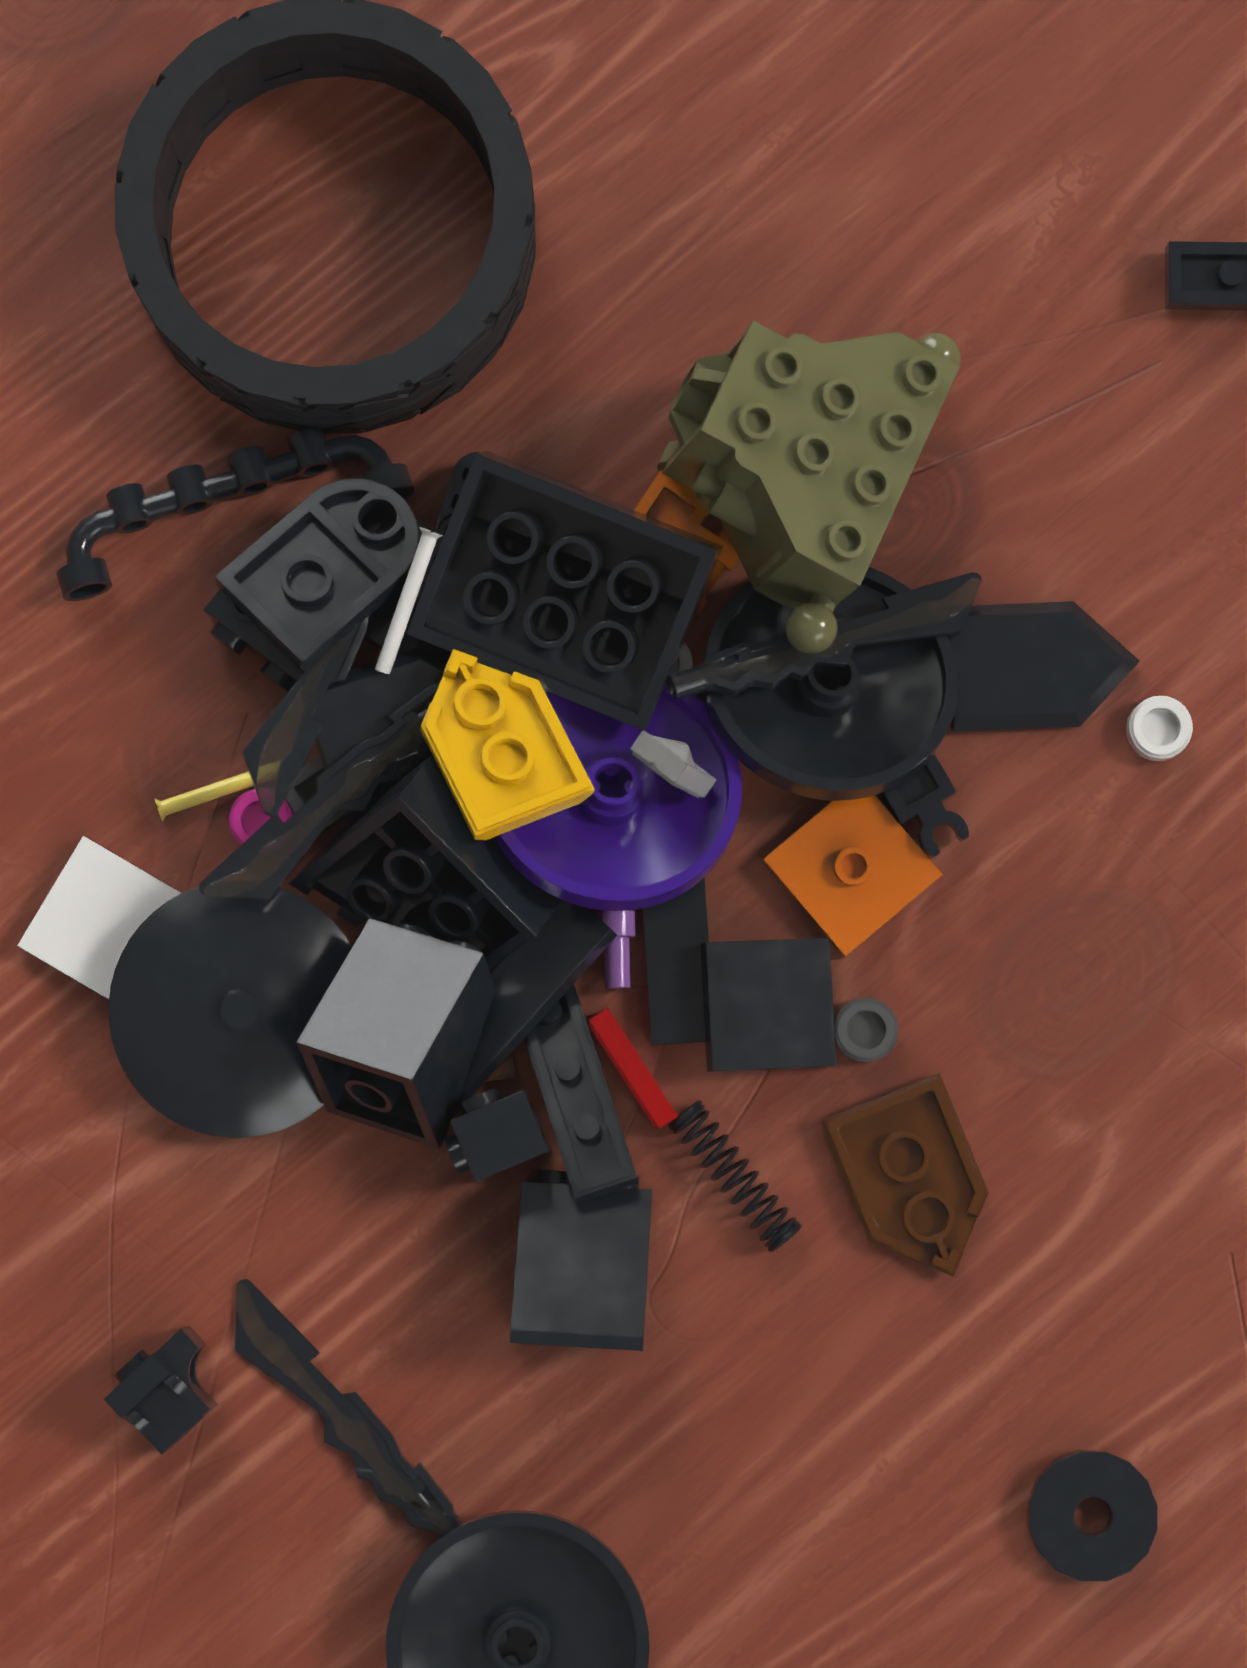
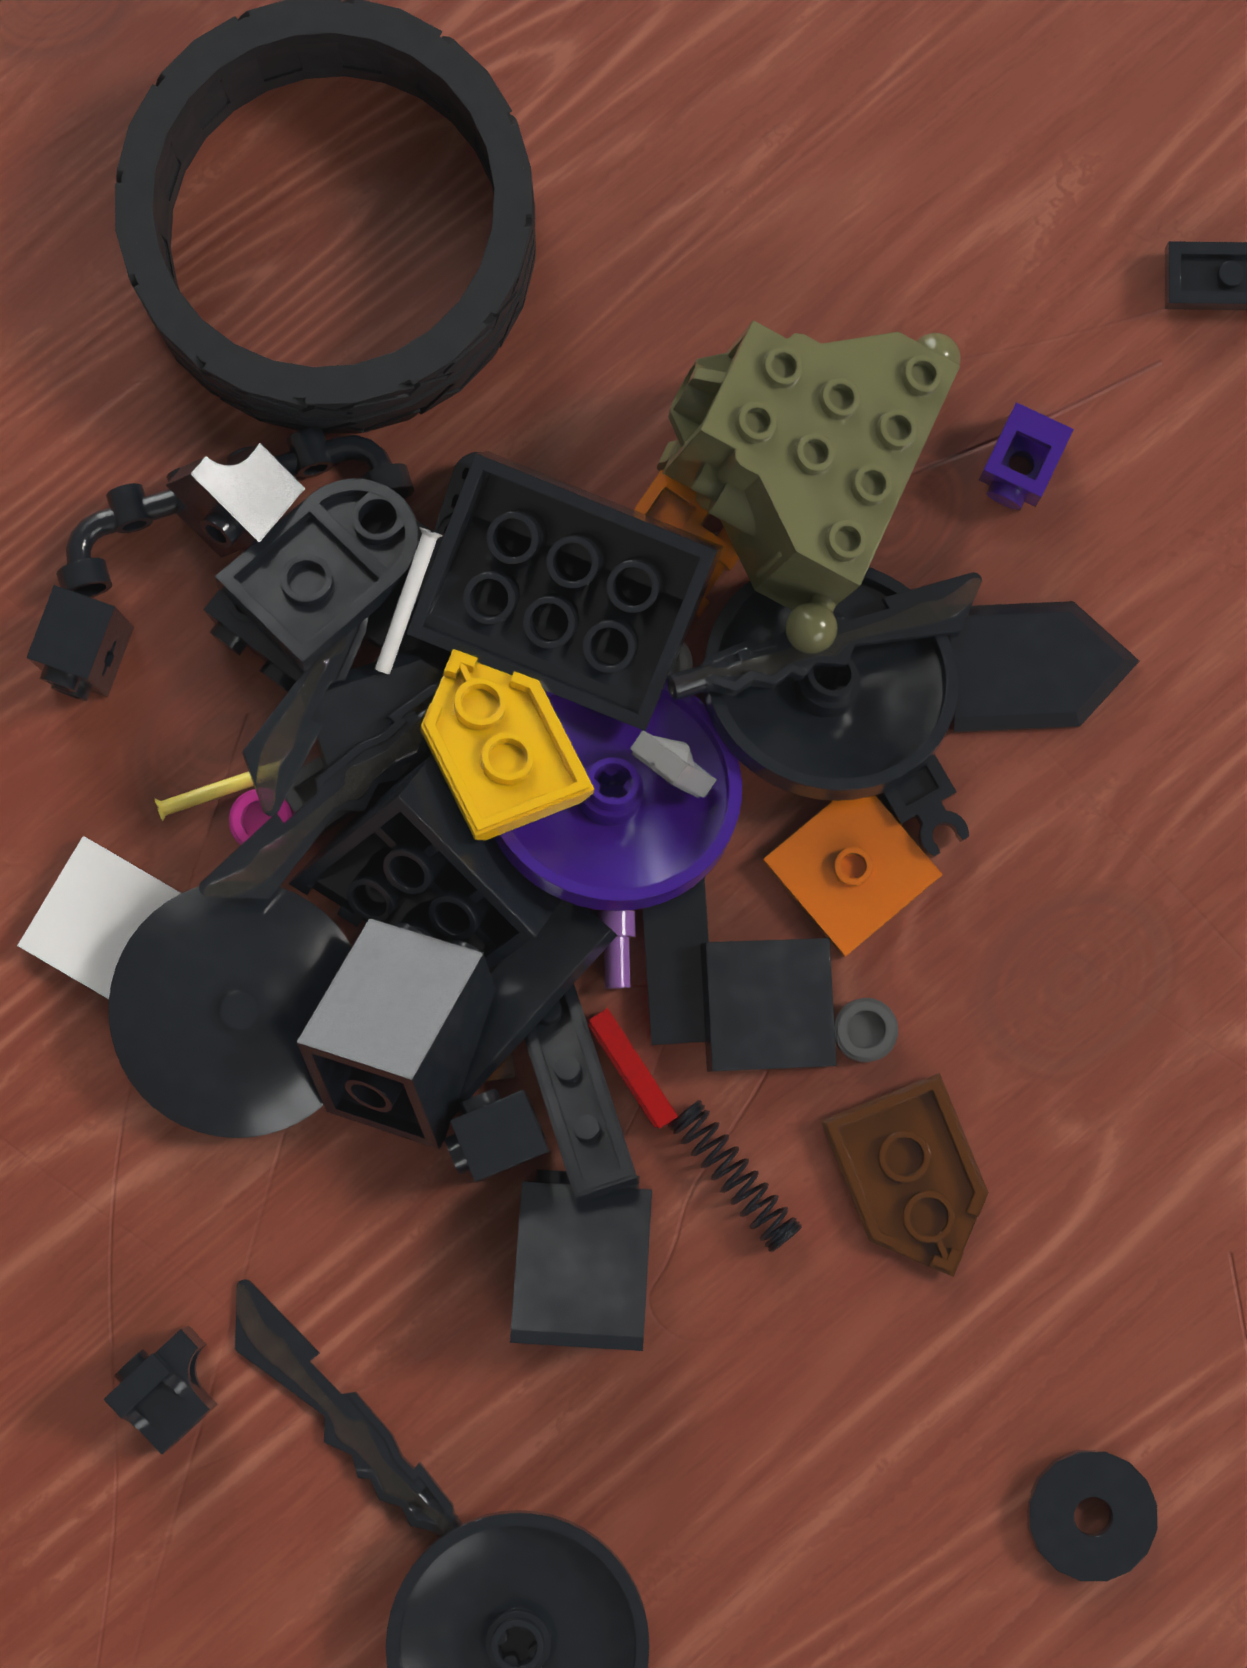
white tile [1126,696,1193,761] -> none
none -> black brick [26,585,134,701]
none -> brick [166,443,305,557]
none -> dark purple brick [979,402,1074,510]

